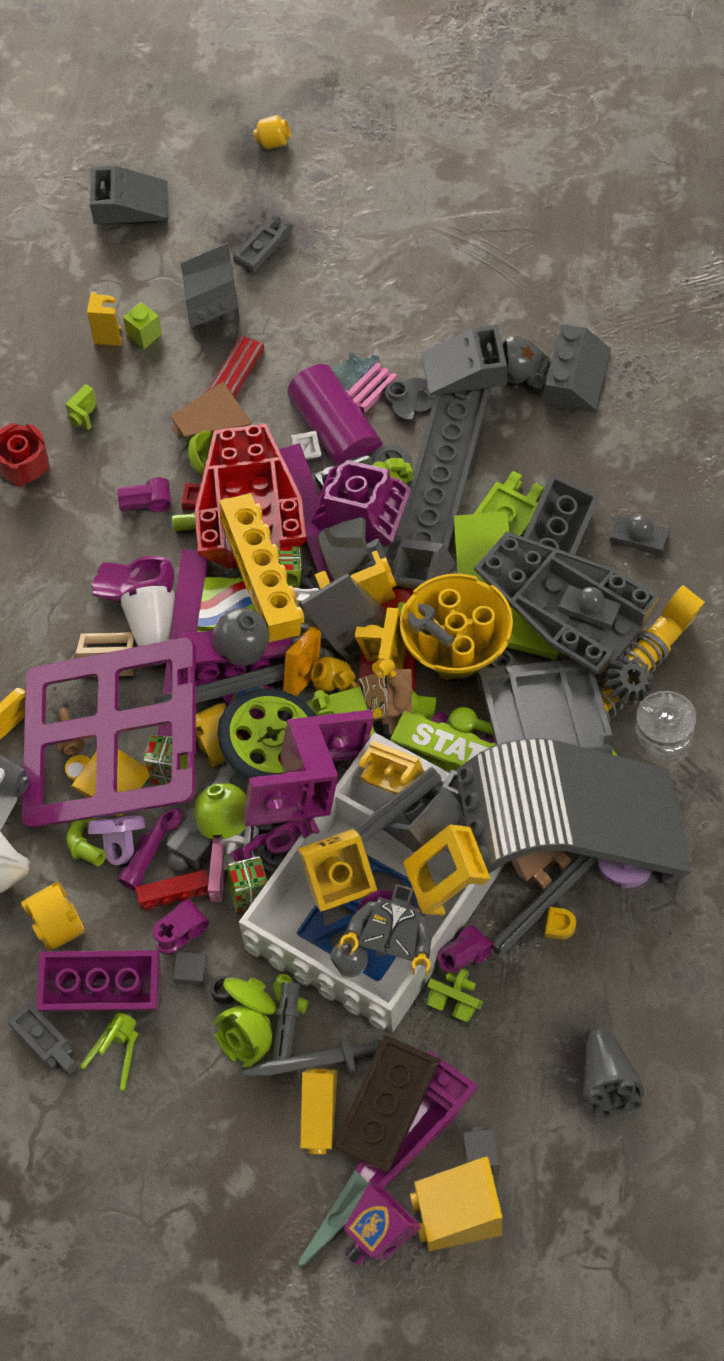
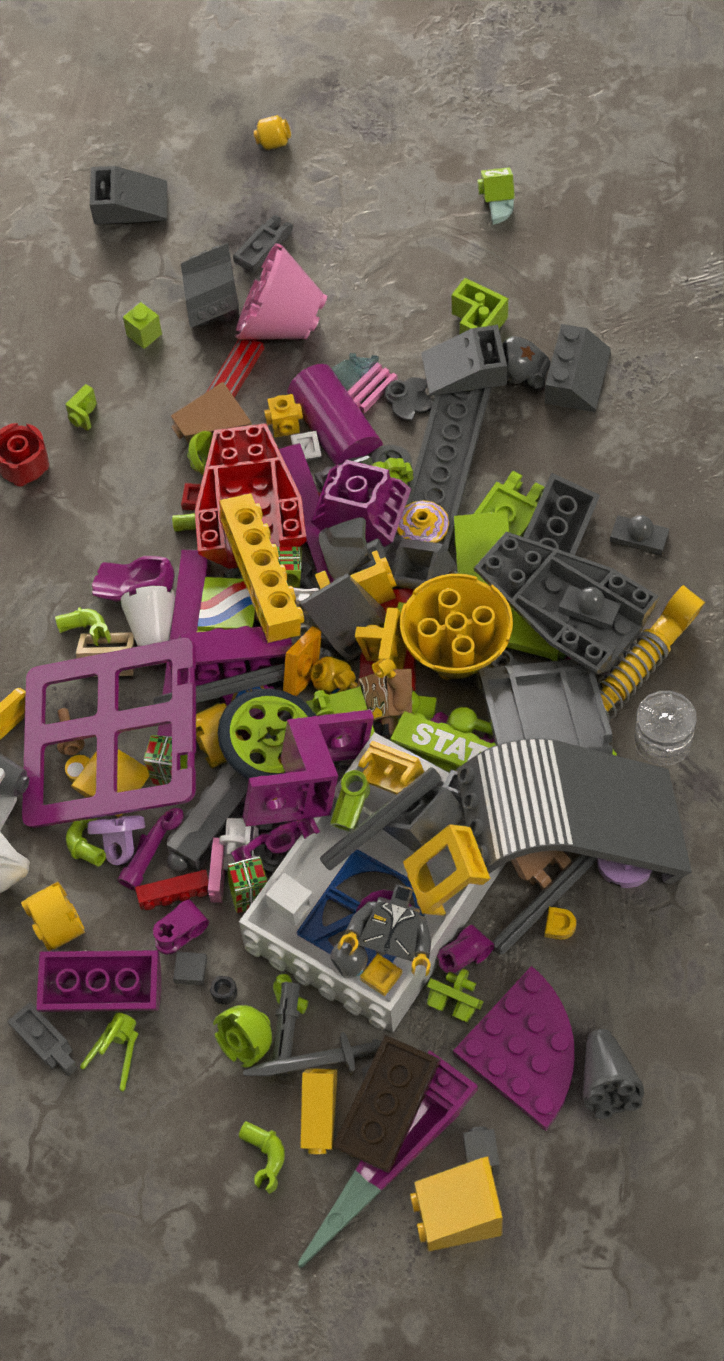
yellow hinge [87,292,122,346] -> none
magenta piece [117,477,171,512] -> none
lime cylinder [194,783,248,839] -> none
dark grey cylinder [212,607,270,666] -> none
lime dish [223,977,277,1015] -> none
yellow brick [297,829,377,912] -> none
magenta torso [345,1185,422,1265] -> none
dark grey bar [408,604,455,647] -> none
dark grey gear [604,656,654,705] -> none
none -> lime piece [55,607,111,646]
none -> bright pink cone [235,243,327,340]
none -> lime piece [239,1121,285,1194]
none -> yellow brick [264,394,303,438]
none -> white brick [265,872,314,926]
none -> lime piece [330,770,370,832]
none -> yellow tile [360,953,403,997]
none -> dish [397,500,449,543]
none -> lime brick [451,278,508,334]
none -> magenta plate [453,966,575,1131]
none -> lime brick [477,167,515,202]
none -> light aqua tile [489,199,514,224]

